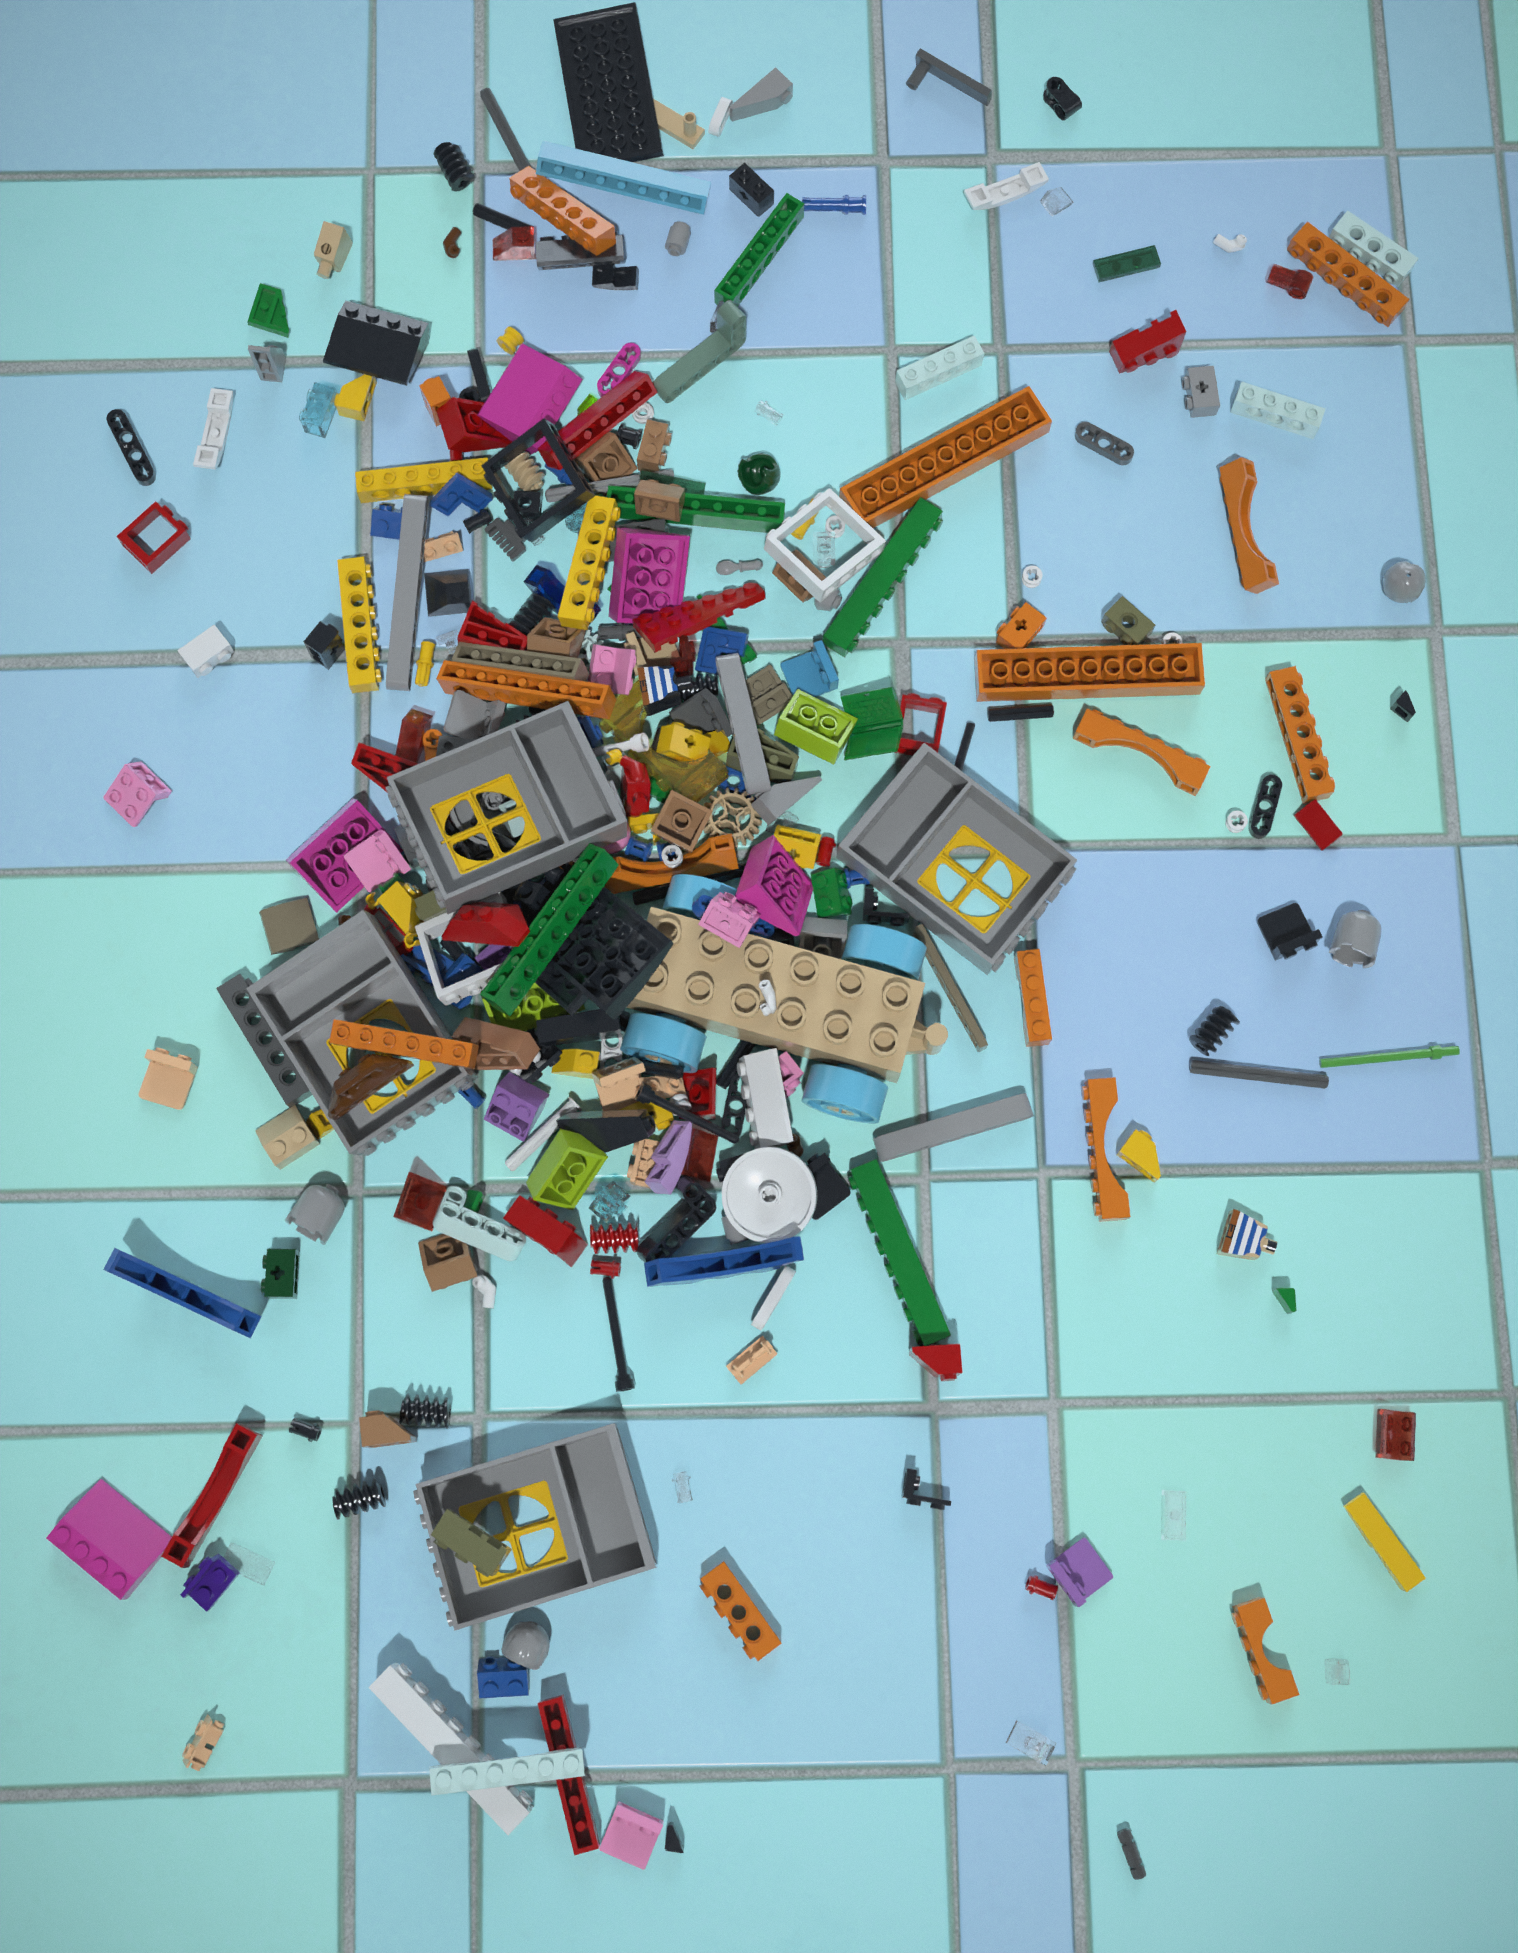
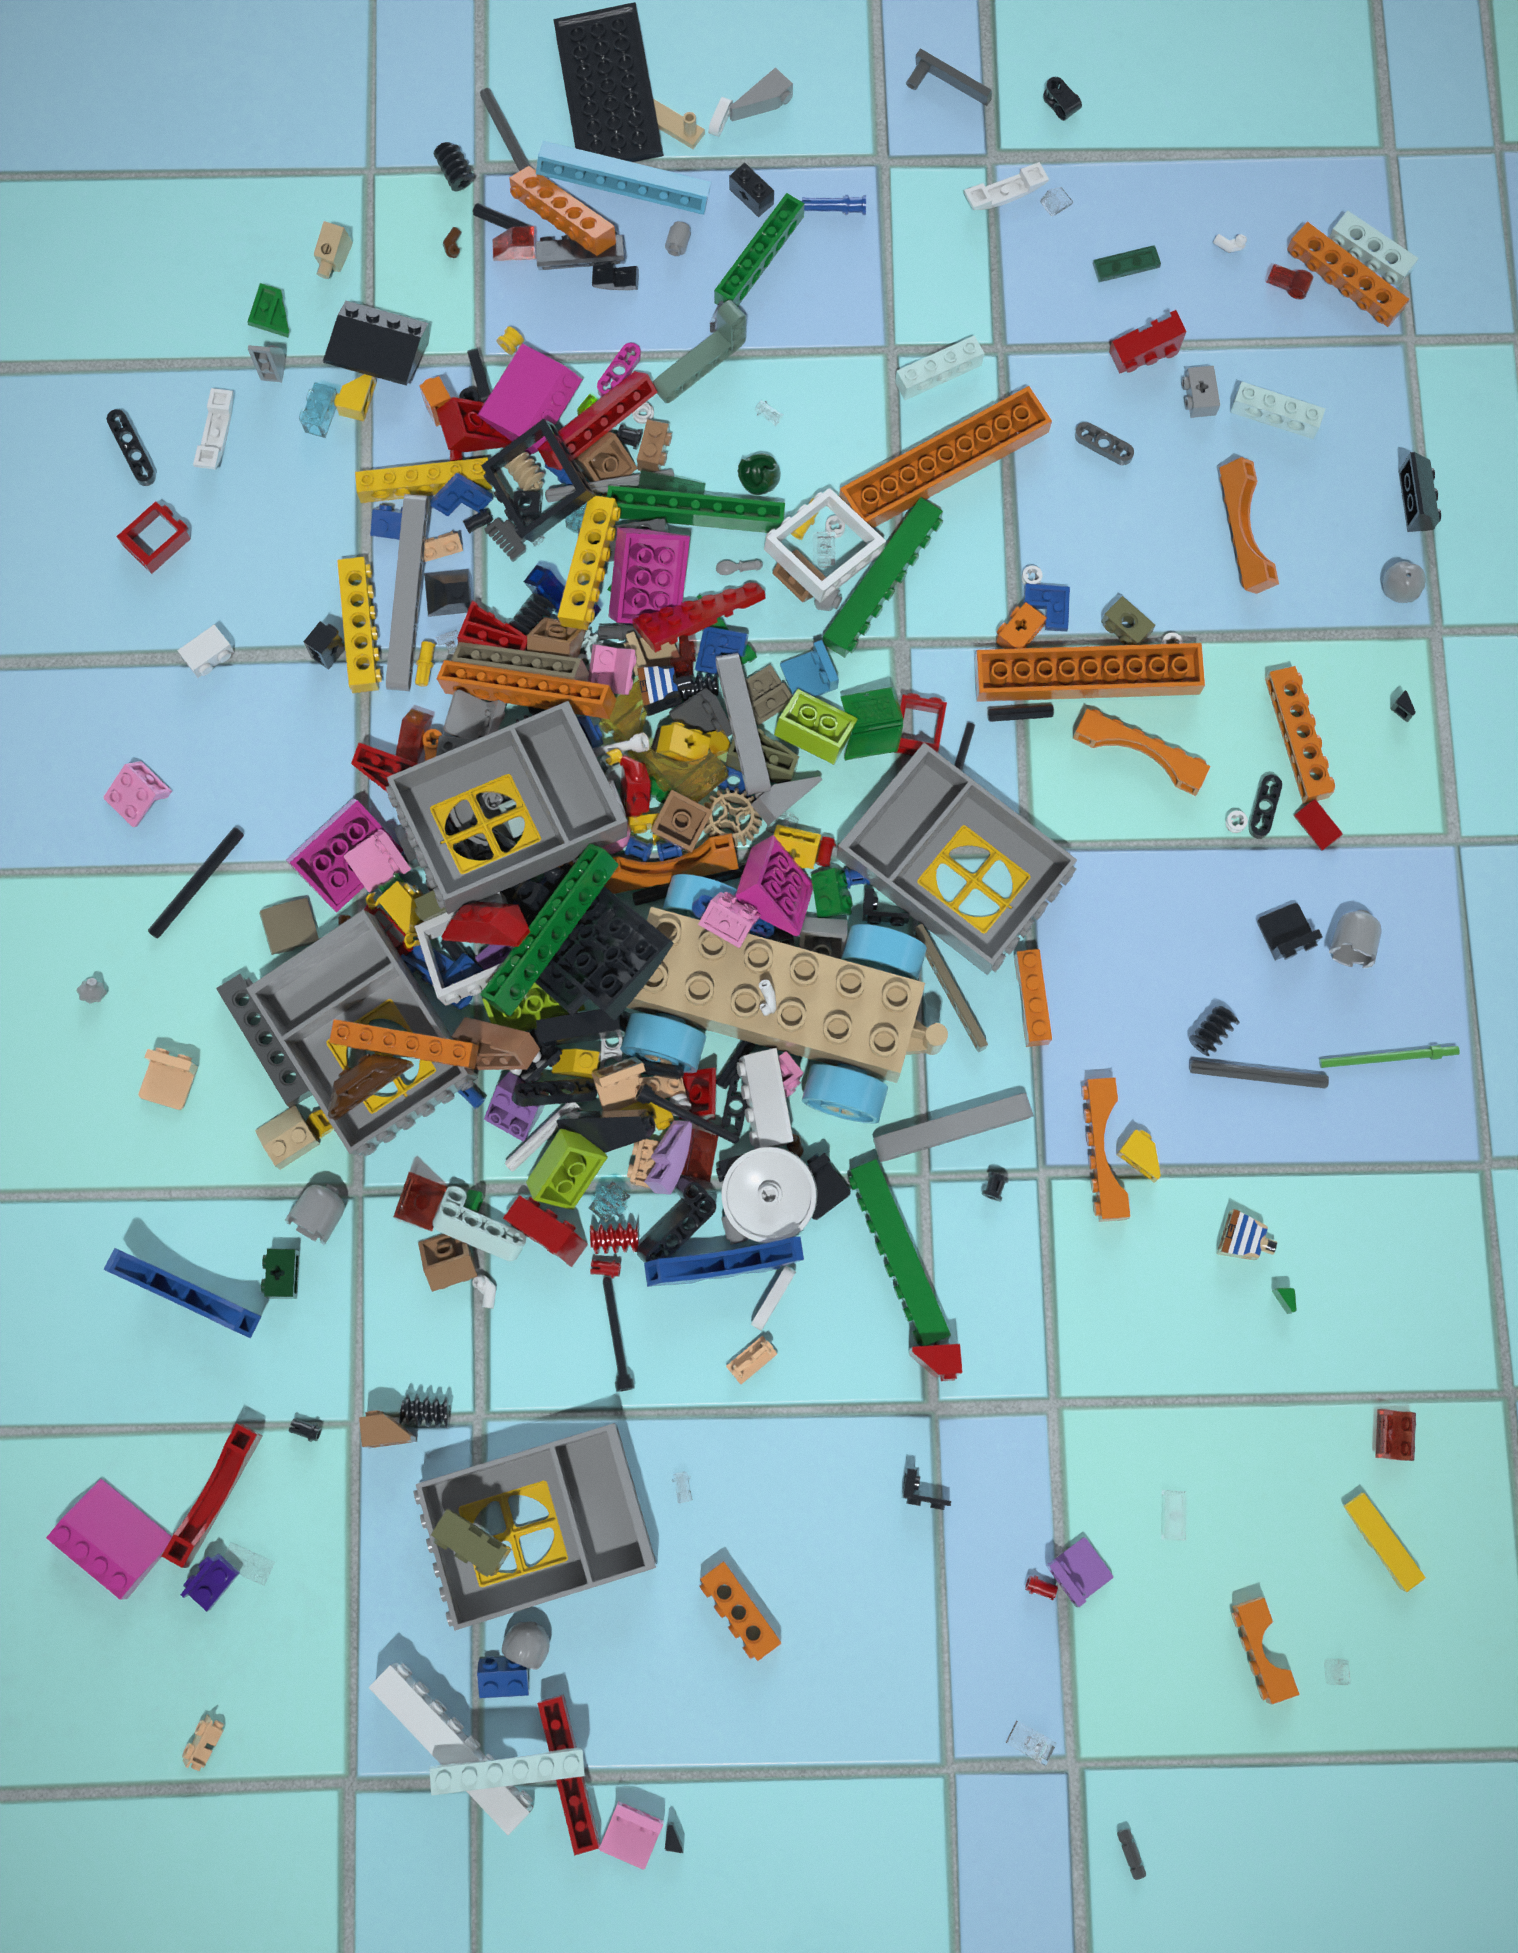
black piece [332,1478,386,1520] -> none
medium nougat slope [634,480,685,522] -> none
white bush [661,845,683,868] -> none
none -> light grey piece [76,978,107,1004]
none -> black axle [148,827,244,939]
none -> black beam [511,1078,598,1107]
none -> black bush [982,1172,1009,1202]
none -> blue plate [1024,584,1070,632]
none -> black slope [1398,452,1441,532]

